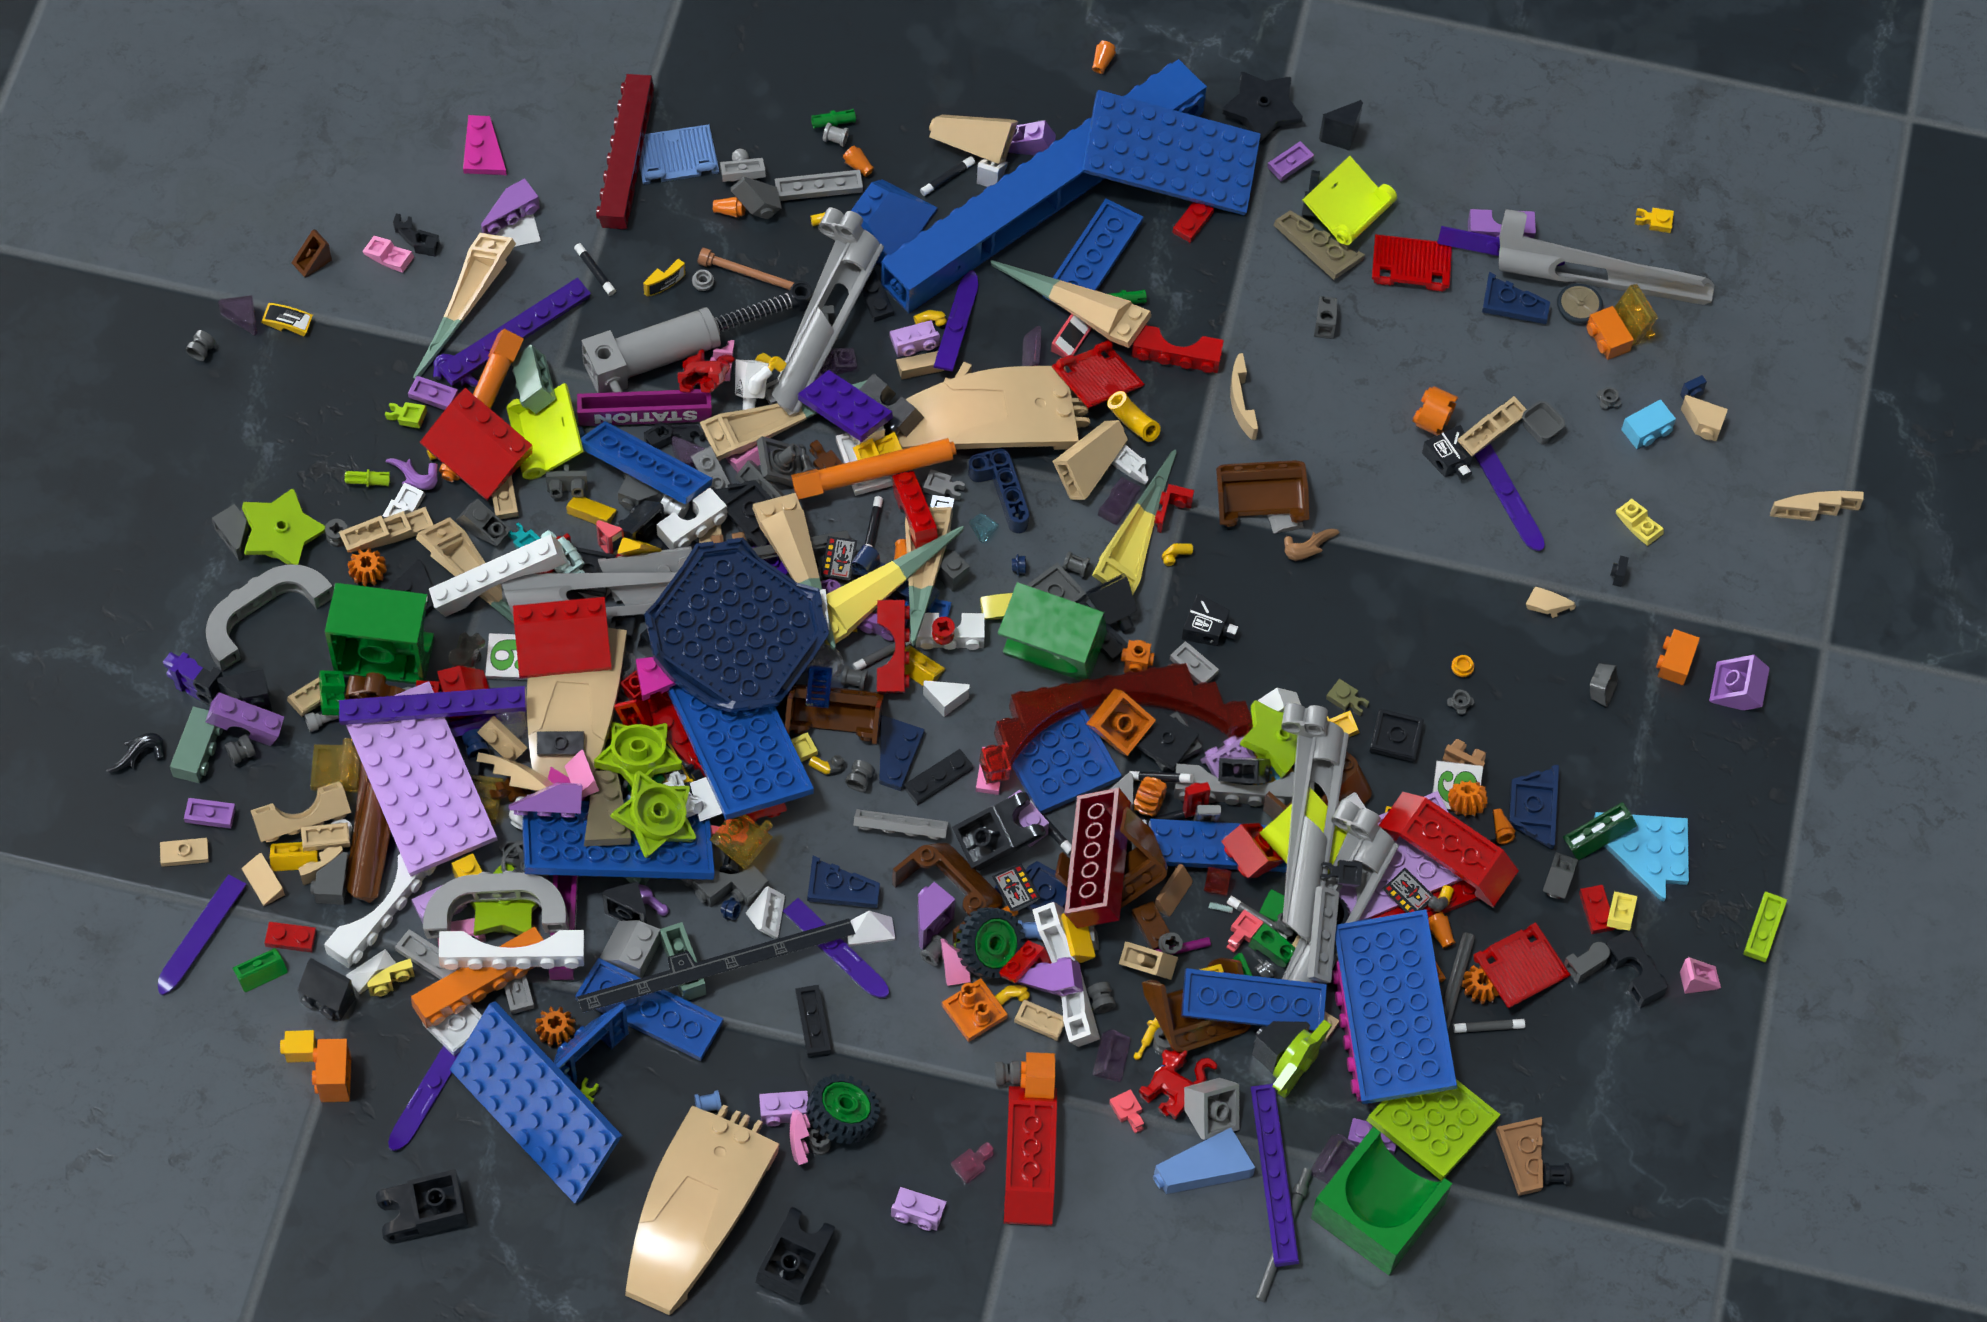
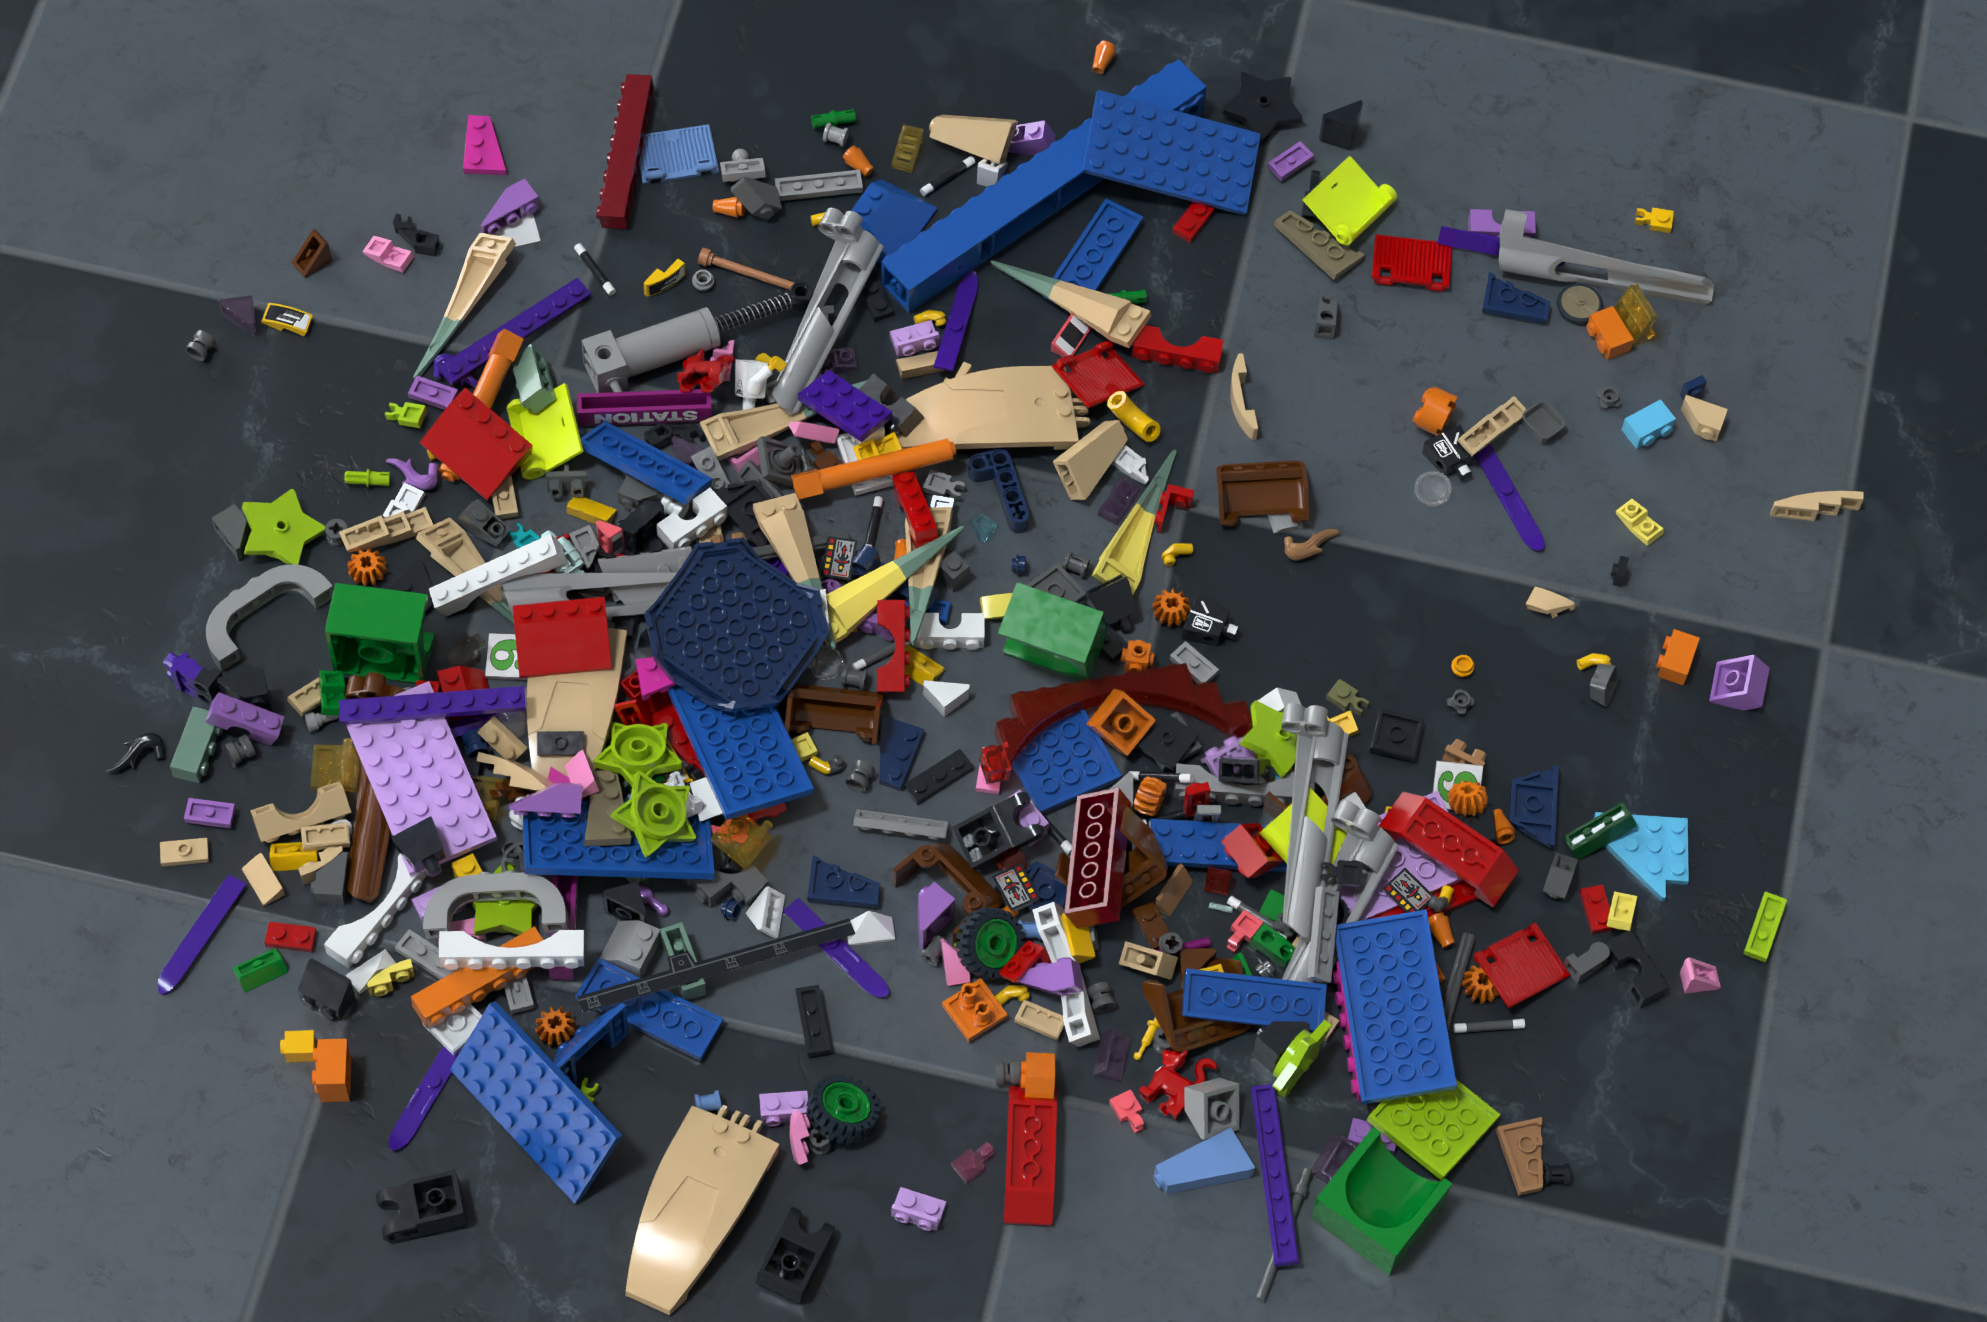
yellow slope [618,537,662,556] -> none
clear blue slope [806,666,833,708] -> none
red wheel [932,617,955,645] -> none
clear purple slope [1022,326,1041,366] -> none
none -> black torso [391,816,446,877]
none -> light grey slope [569,525,599,569]
none -> bright pink slope [789,422,839,444]
none -> clear yellow slope [891,125,923,172]
none -> clear red tile [996,849,1027,871]
none -> orange gear [1152,588,1191,628]
none -> reddish brown slope [1178,948,1217,989]
none -> clear hat [1414,470,1452,507]
none -> yellow arm [1576,653,1612,670]

